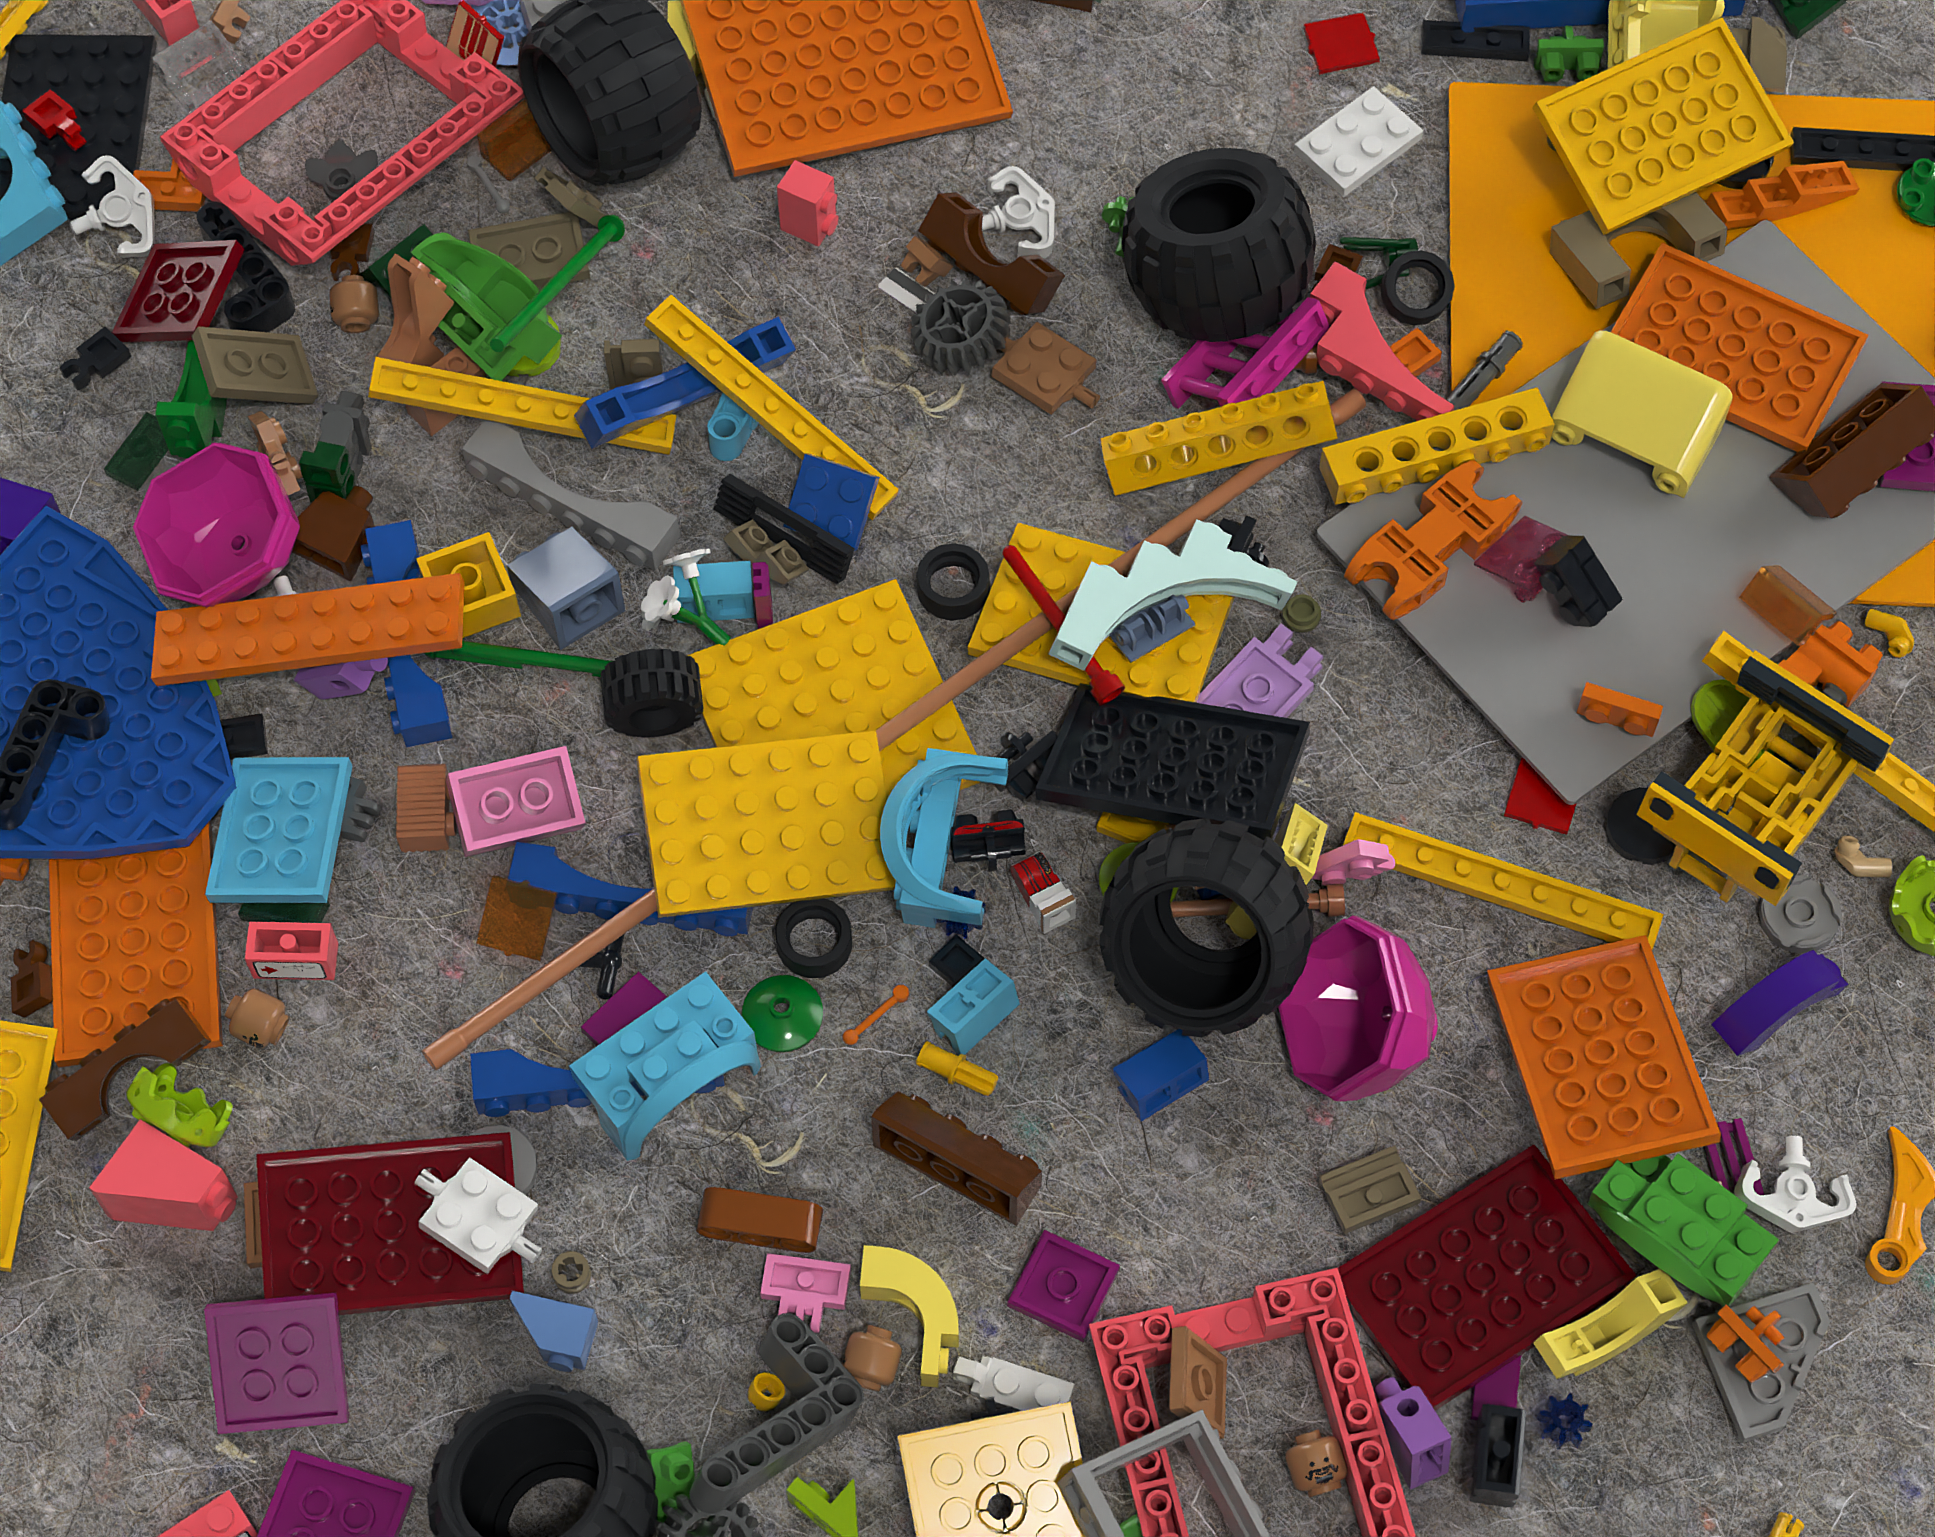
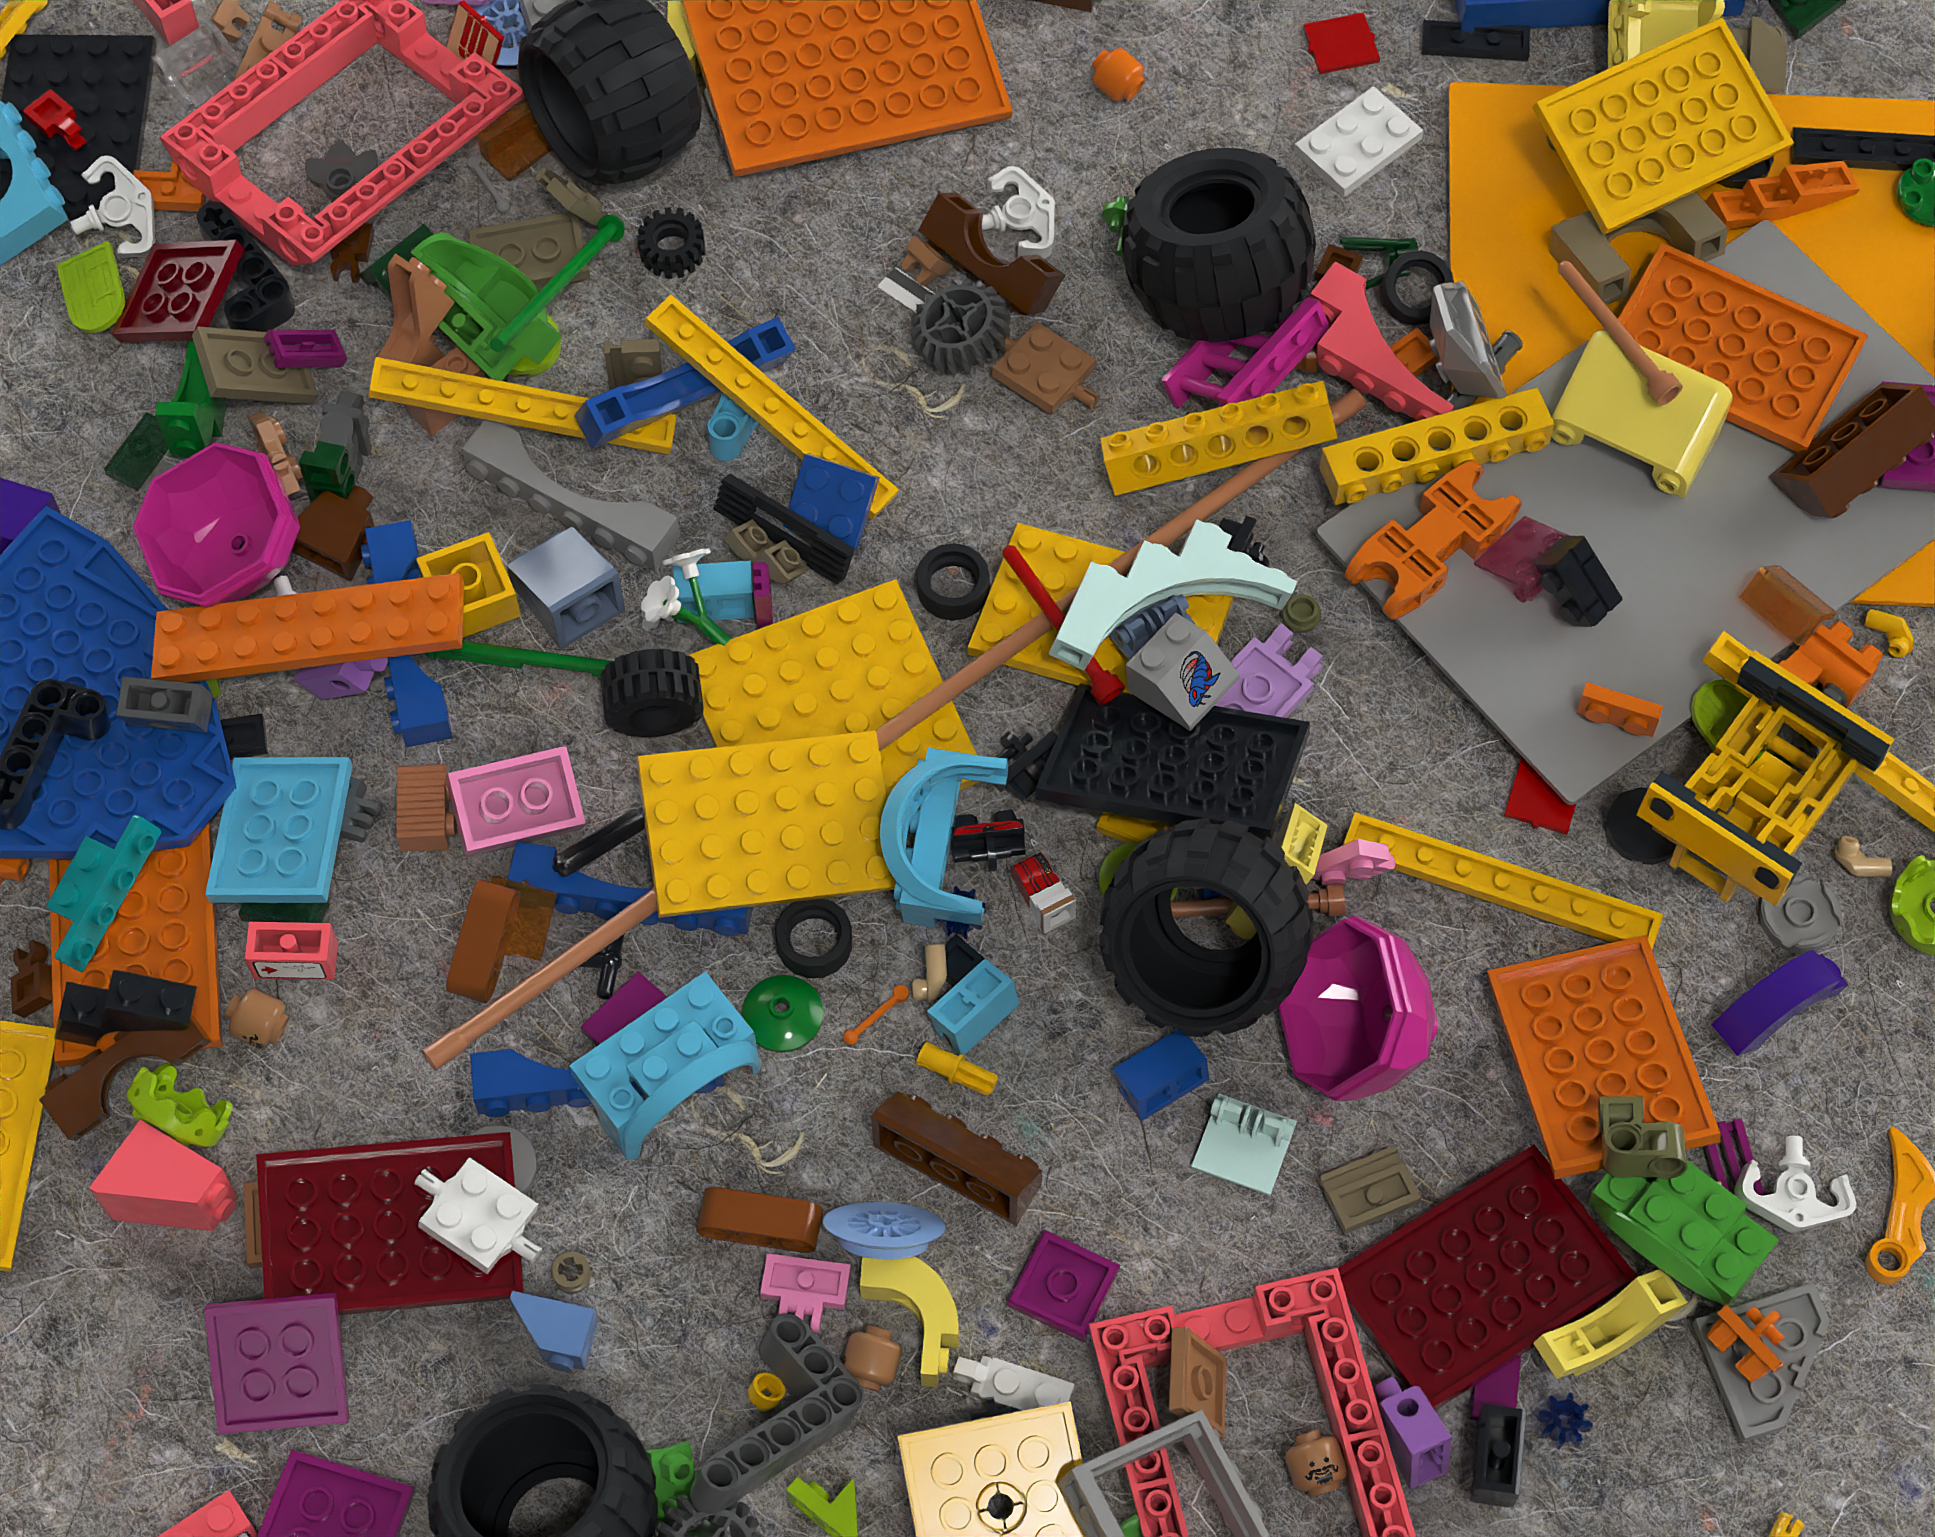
black plate [60,327,132,390] -> none
medium nougat head [329,275,379,333] -> none
coral brick [777,160,839,247] -> none
bright green hips [1534,25,1604,82] -> none
none -> teal bracket [45,814,161,972]
none -> black arch [54,969,197,1047]
none -> lime window [56,240,125,333]
none -> dark grey brick [116,677,213,733]
none -> medium nougat plate [232,0,302,82]
none -> magenta tile [264,330,347,368]
none -> dark orange beam [446,879,521,1004]
none -> black axle [552,809,645,877]
none -> black tyre [637,207,705,279]
none -> light blue piece [823,1202,946,1259]
none -> tan arm [912,944,947,1002]
none -> orange head [1092,48,1146,102]
none -> light grey slope [1126,613,1240,731]
none -> light aqua hinge [1191,1094,1297,1196]
none -> light grey wedge [1429,281,1507,399]
none -> nougat piece [1558,261,1683,406]
none -> olive piece [1598,1096,1687,1179]

